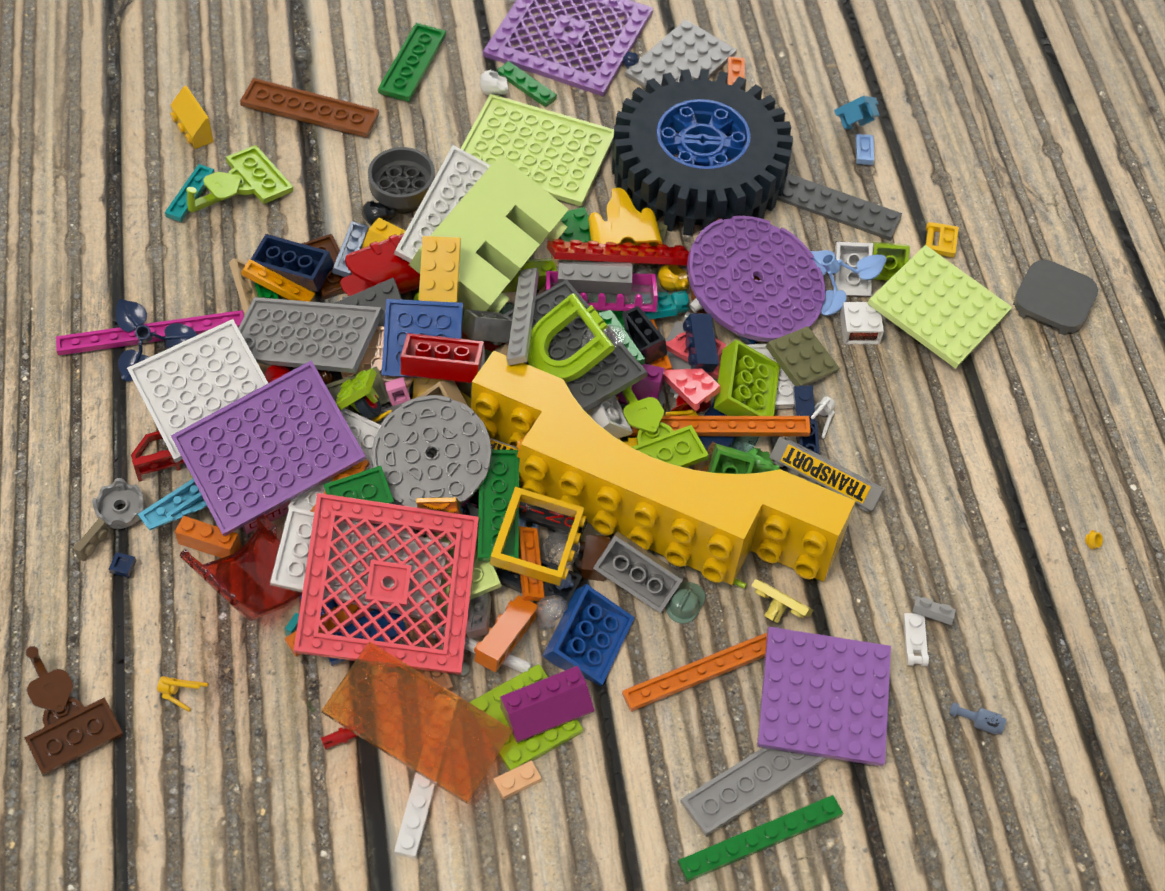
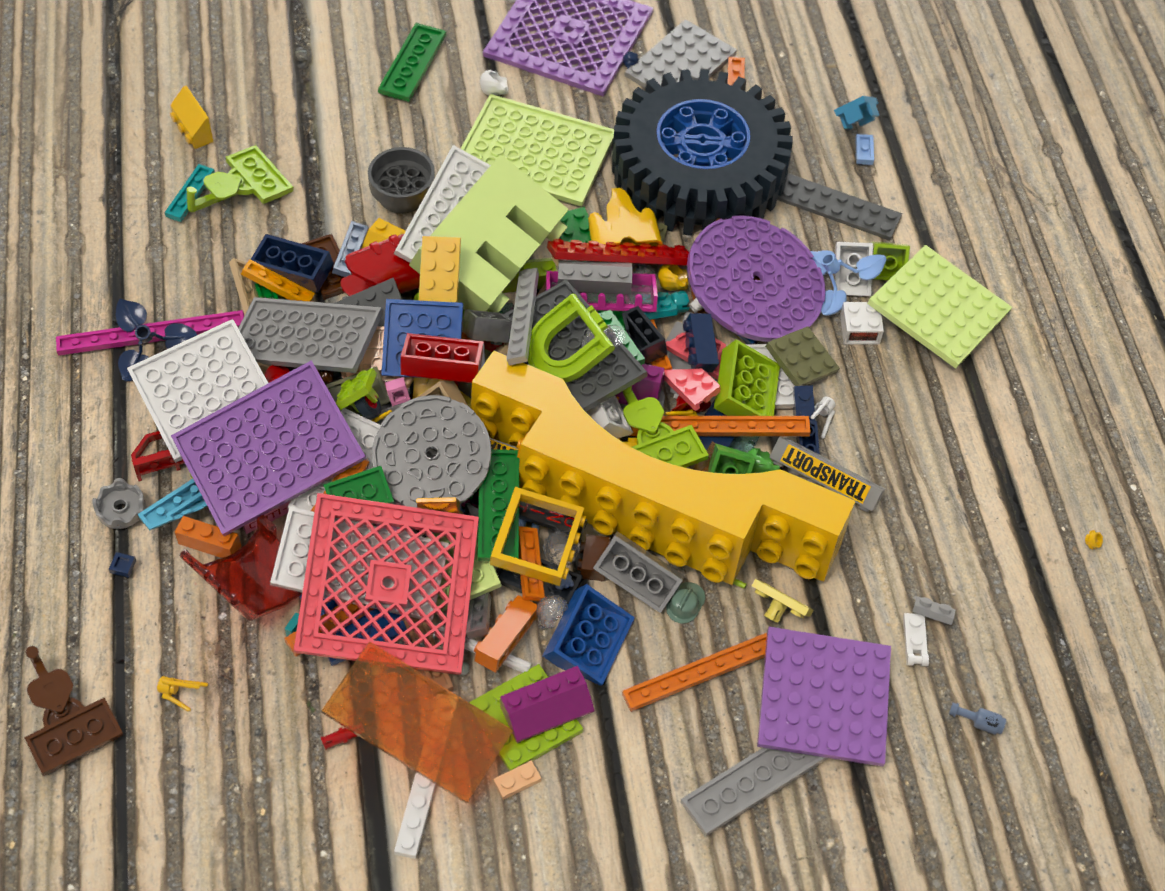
dark tan plate [73,519,109,561] -> none
dark orange plate [240,78,379,138] -> none
black hair [362,200,396,226] -> none
green plate [497,61,557,108] -> none
green plate [678,795,843,882] -> none
yellow plate [926,222,959,258] -> none
dark grey tile [1013,260,1098,335] -> none

